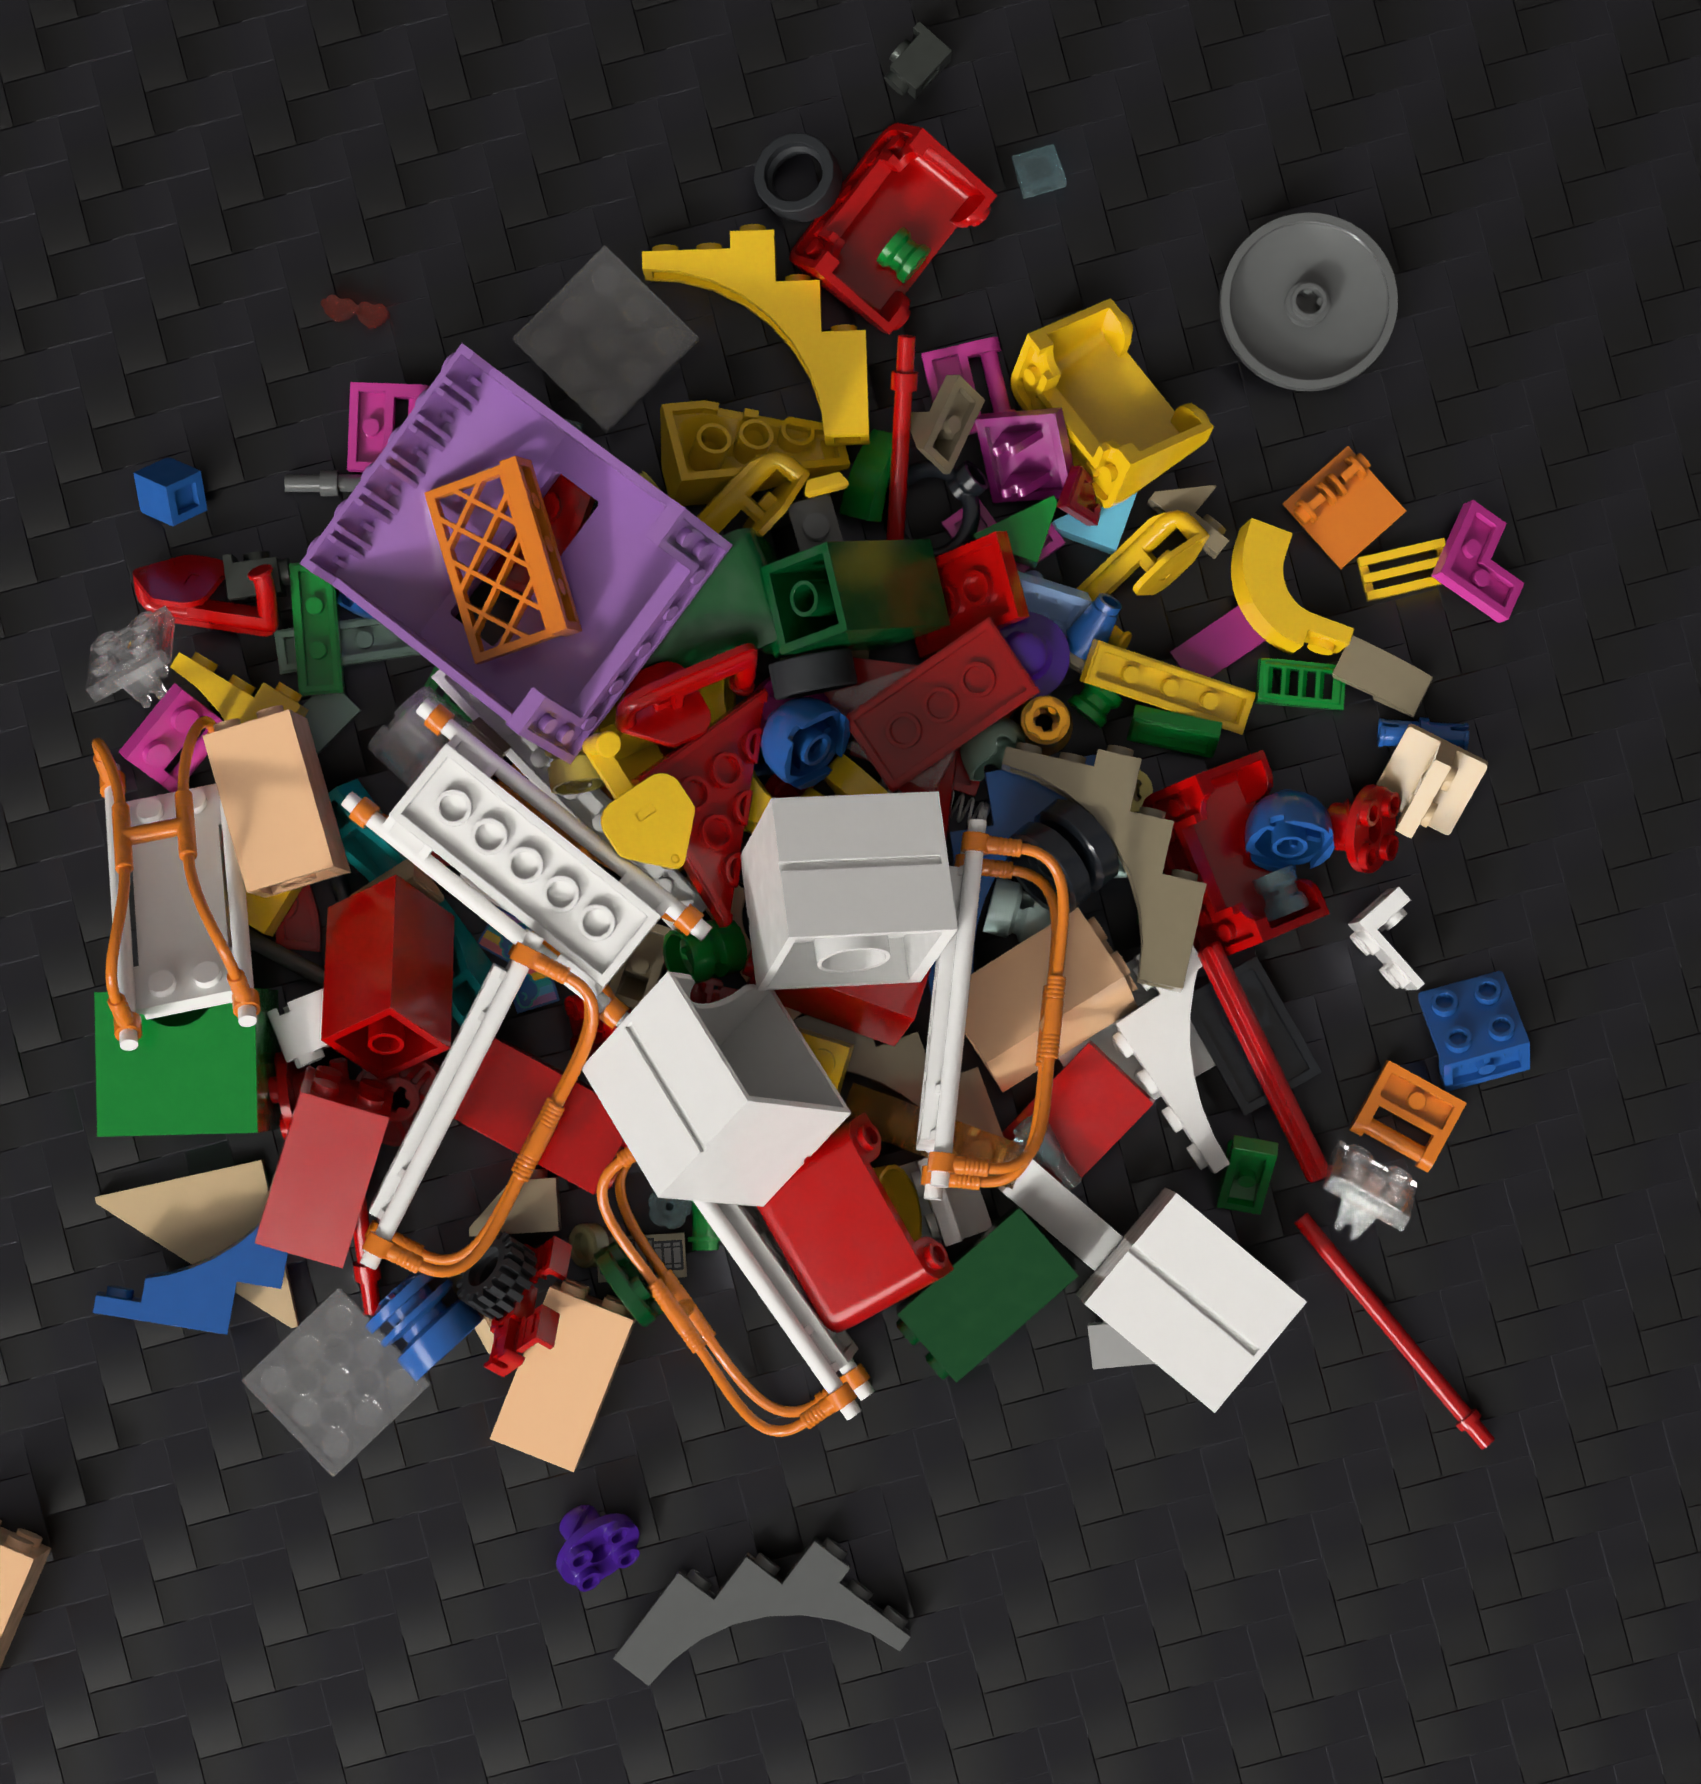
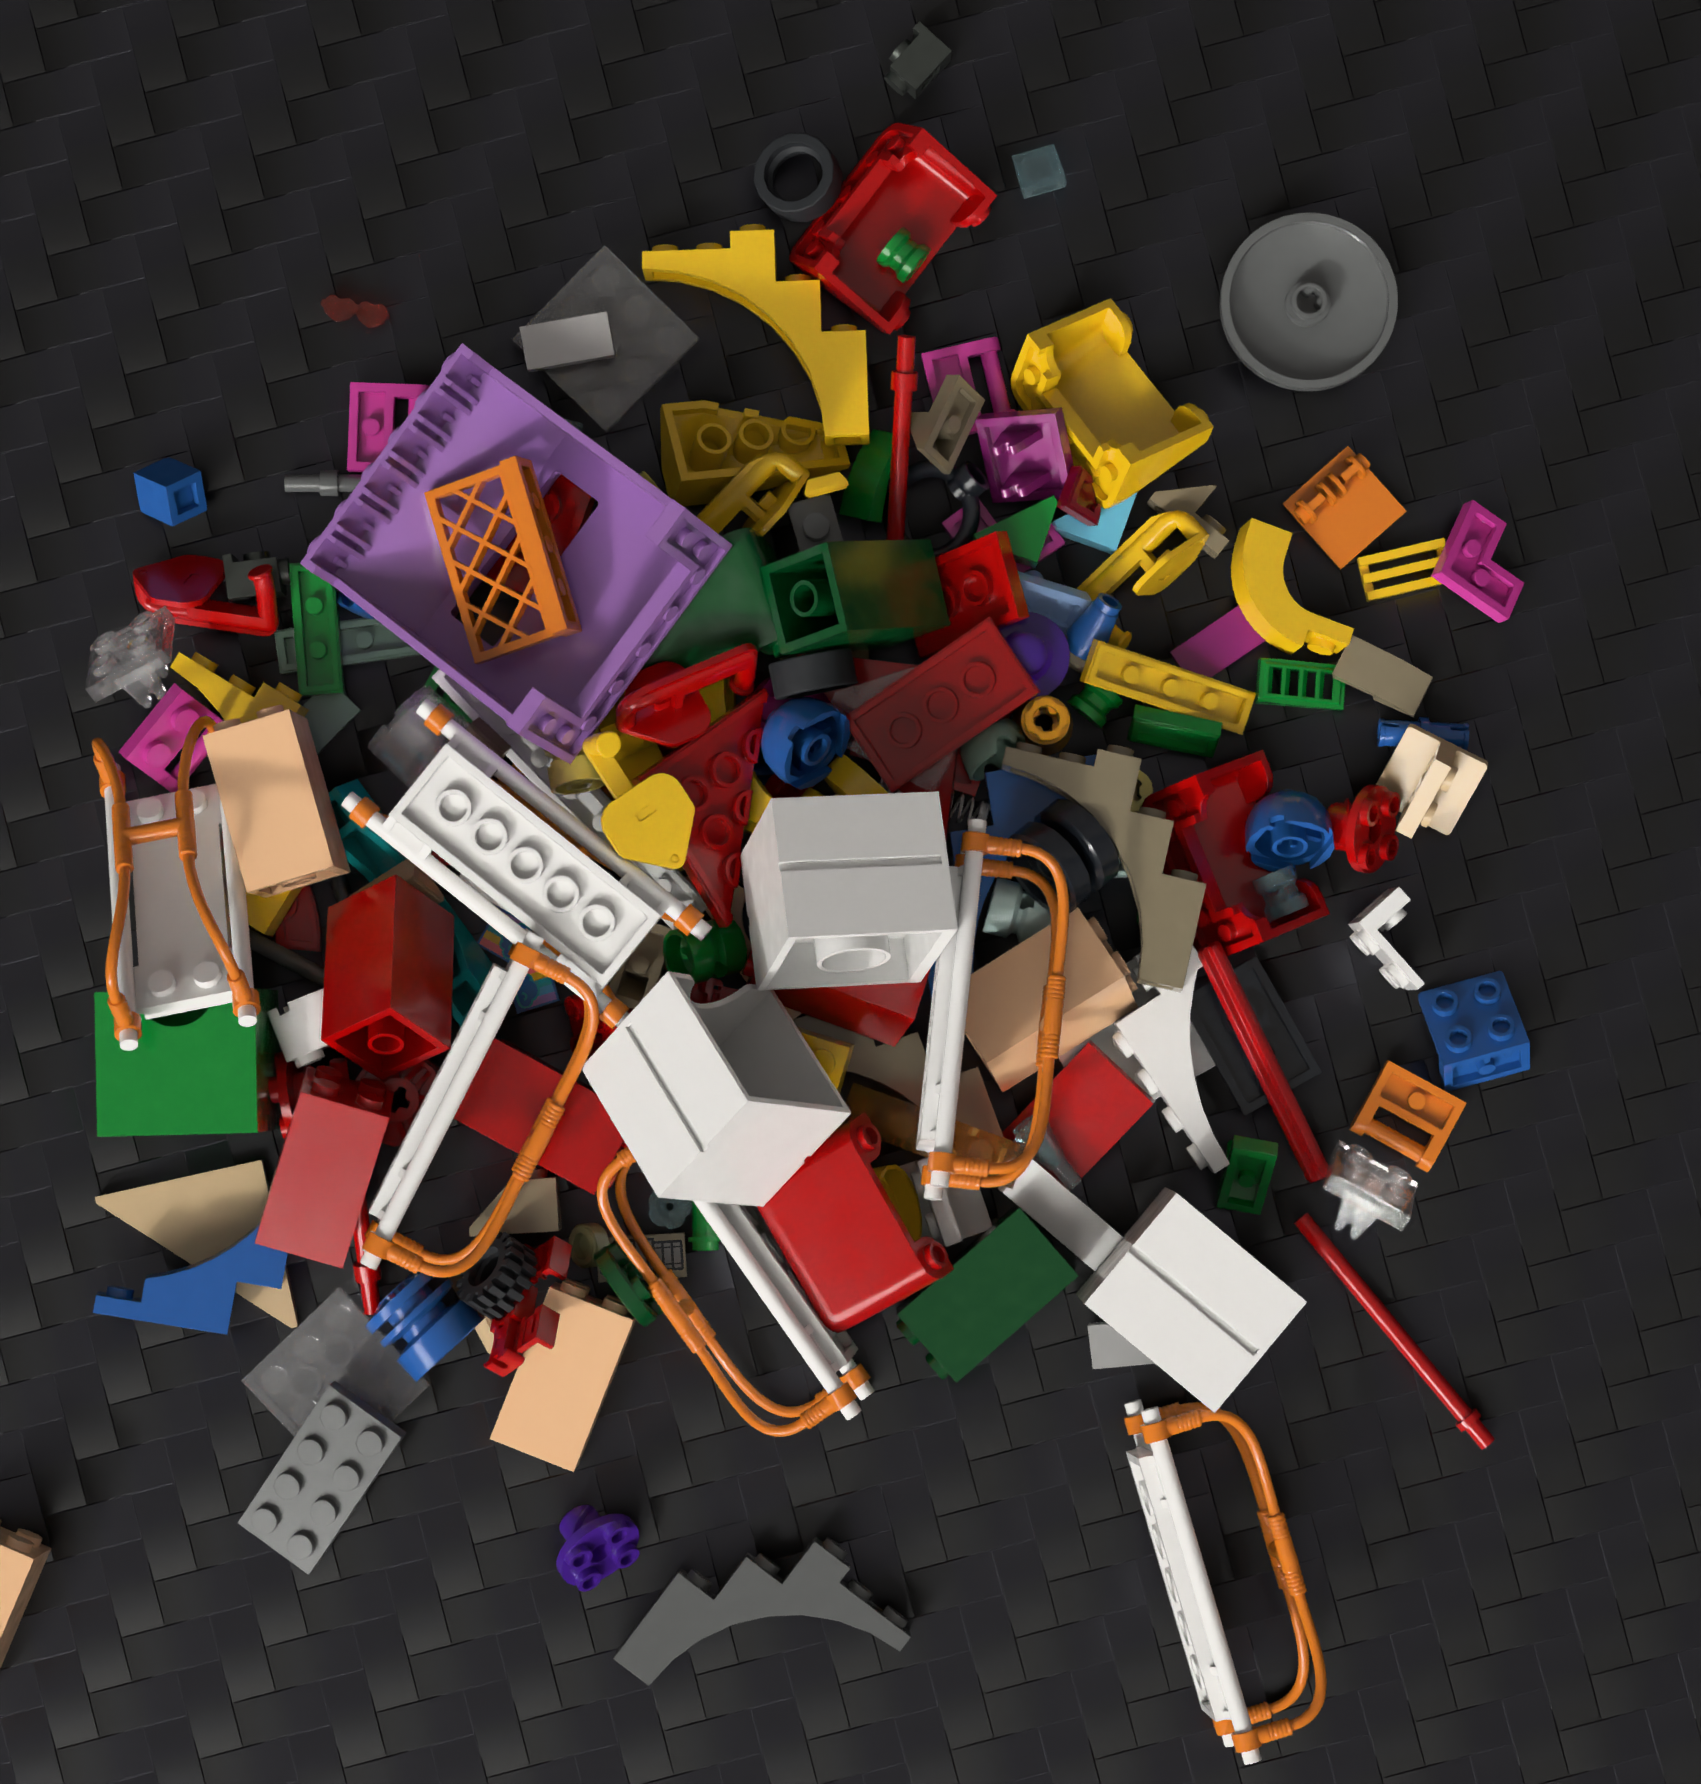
none -> plate [238,1380,407,1575]
none -> white tile [519,311,615,373]
none -> piece [1124,1399,1327,1765]

